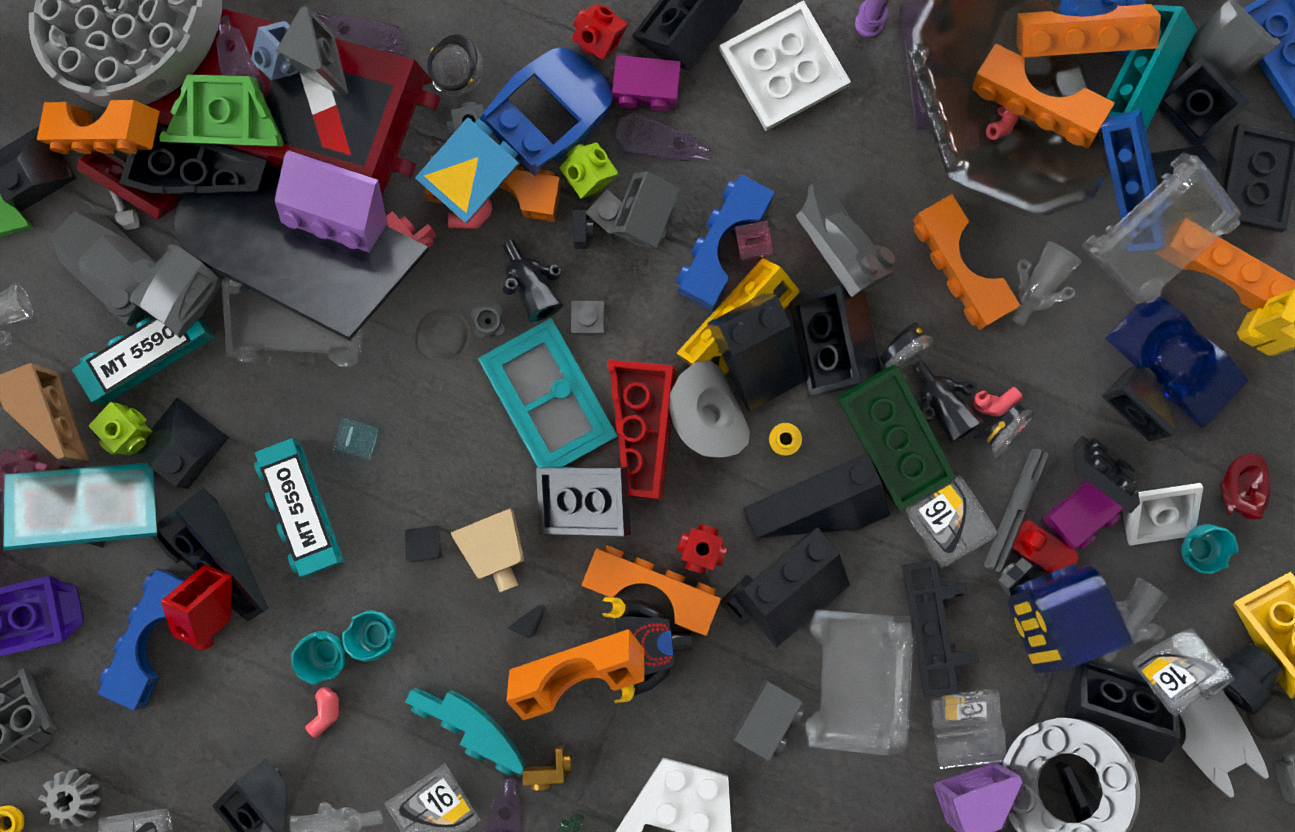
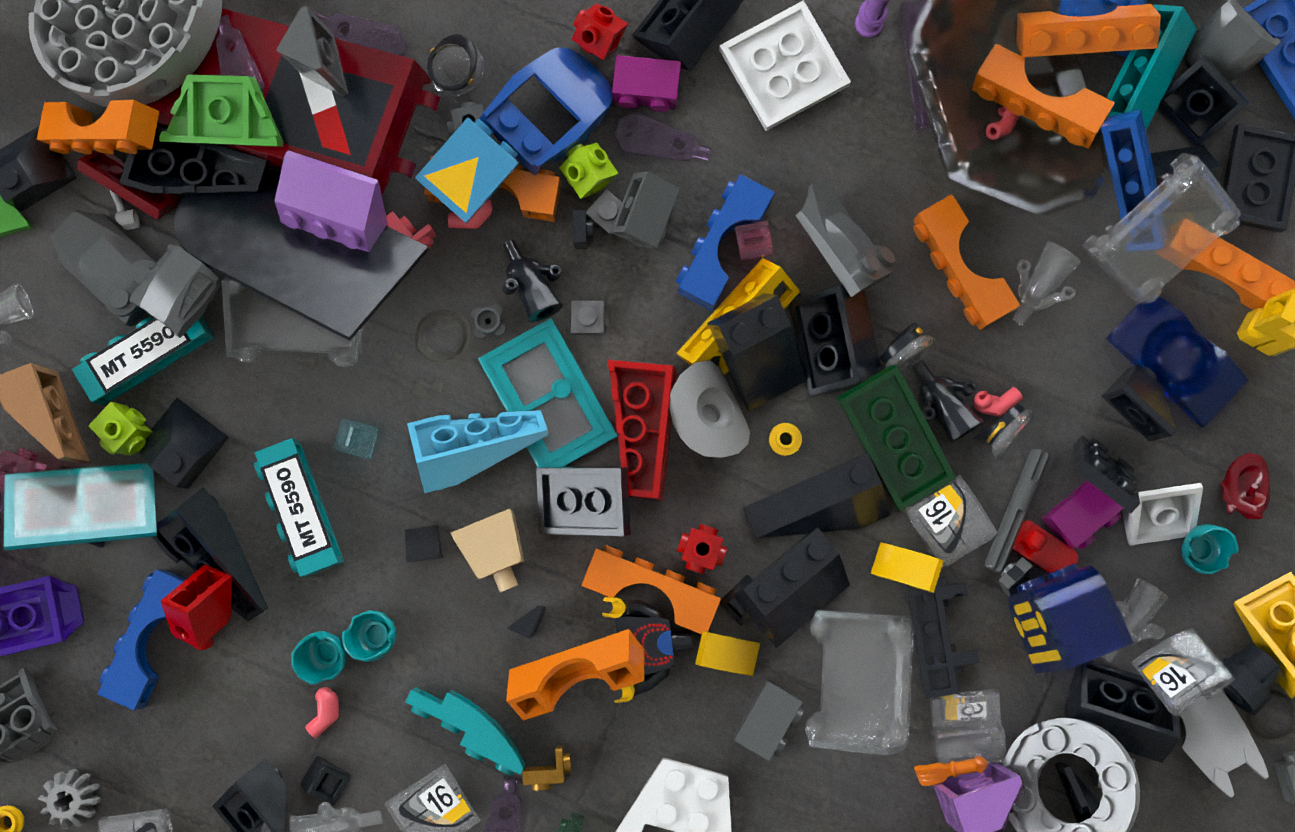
sand blue brick [250,21,298,81] -> none
none -> black slope [301,756,351,805]
none -> medium azure wedge [407,410,549,493]
none -> yellow slope [695,631,760,676]
none -> yellow slope [870,542,944,593]
none -> orange piece [914,756,988,786]

